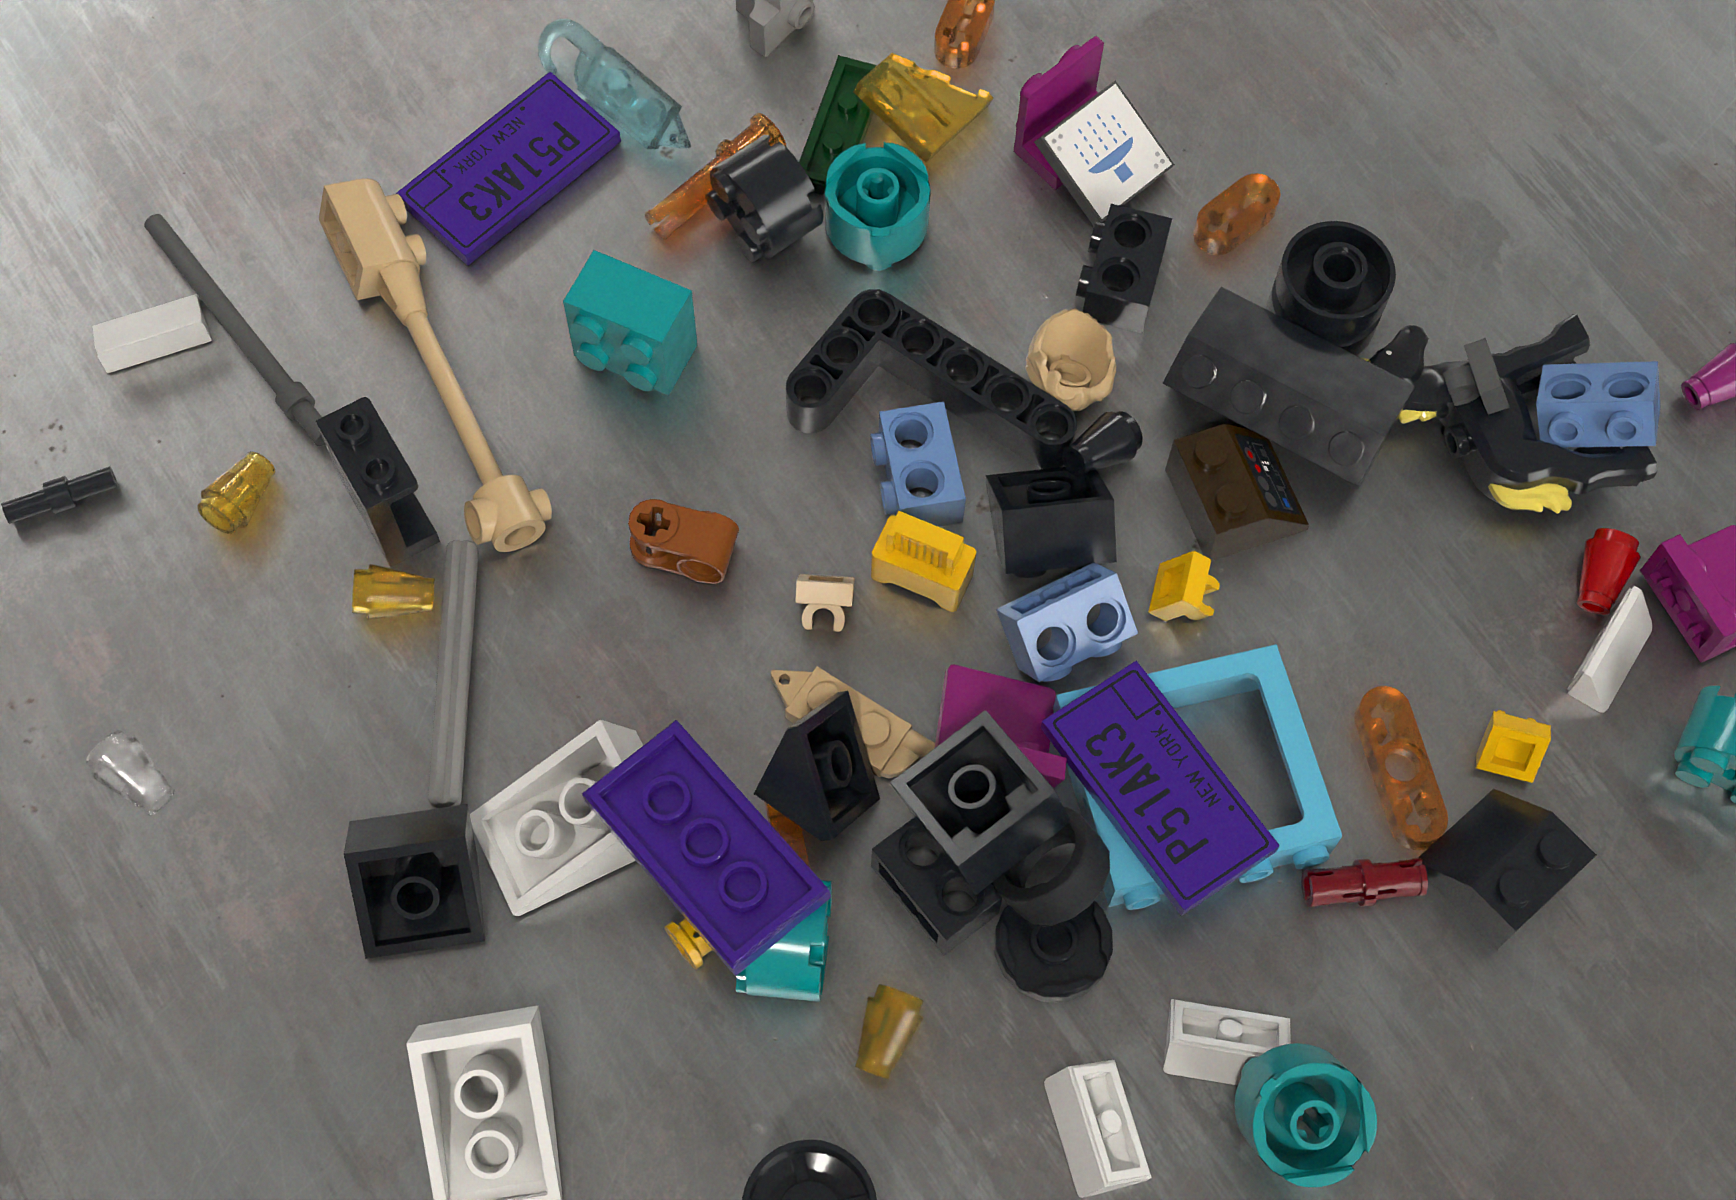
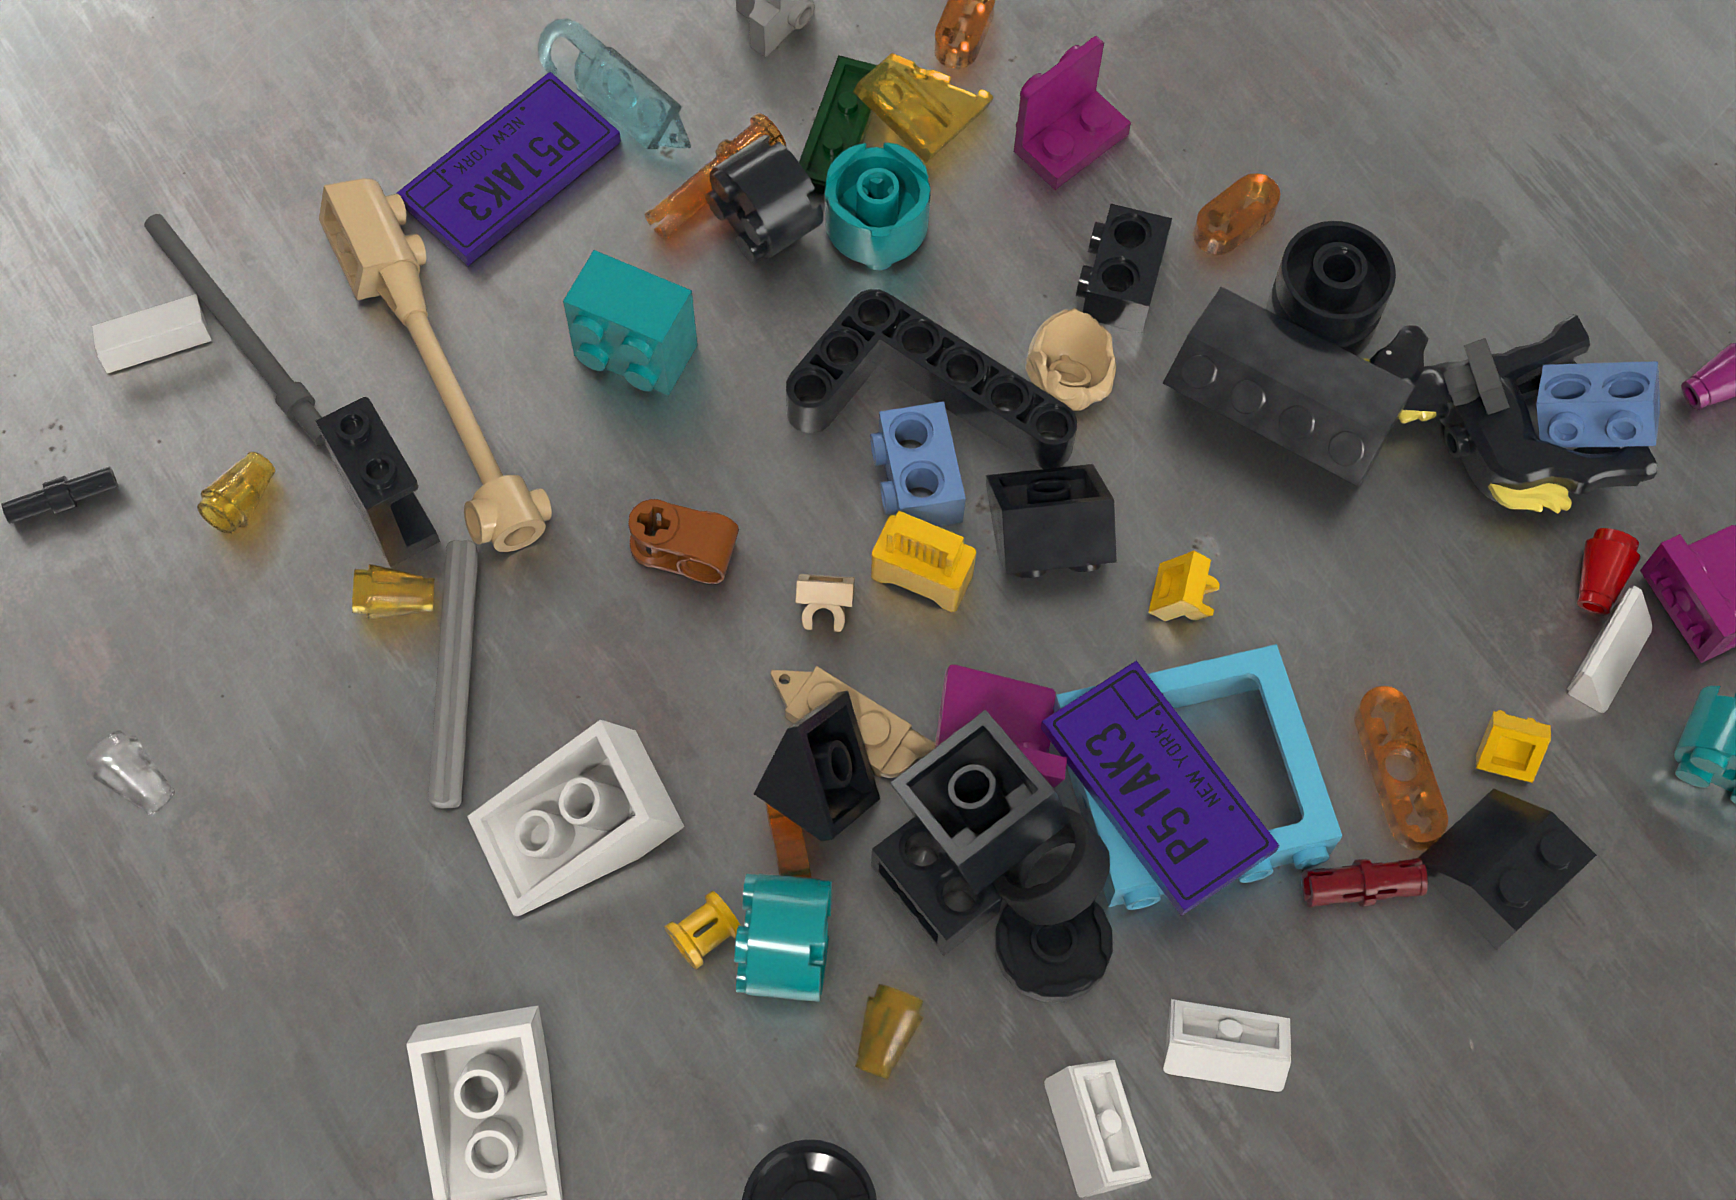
black slope [344,804,485,959] -> none
dark purple tile [582,720,831,976] -> none
medium blue brick [996,562,1138,682] -> none
white tile [1034,80,1175,226] -> none
black cone [1062,411,1143,477] -> none
dark brown slope [1165,424,1310,561] -> none
teal brick [1235,1043,1377,1187] -> none

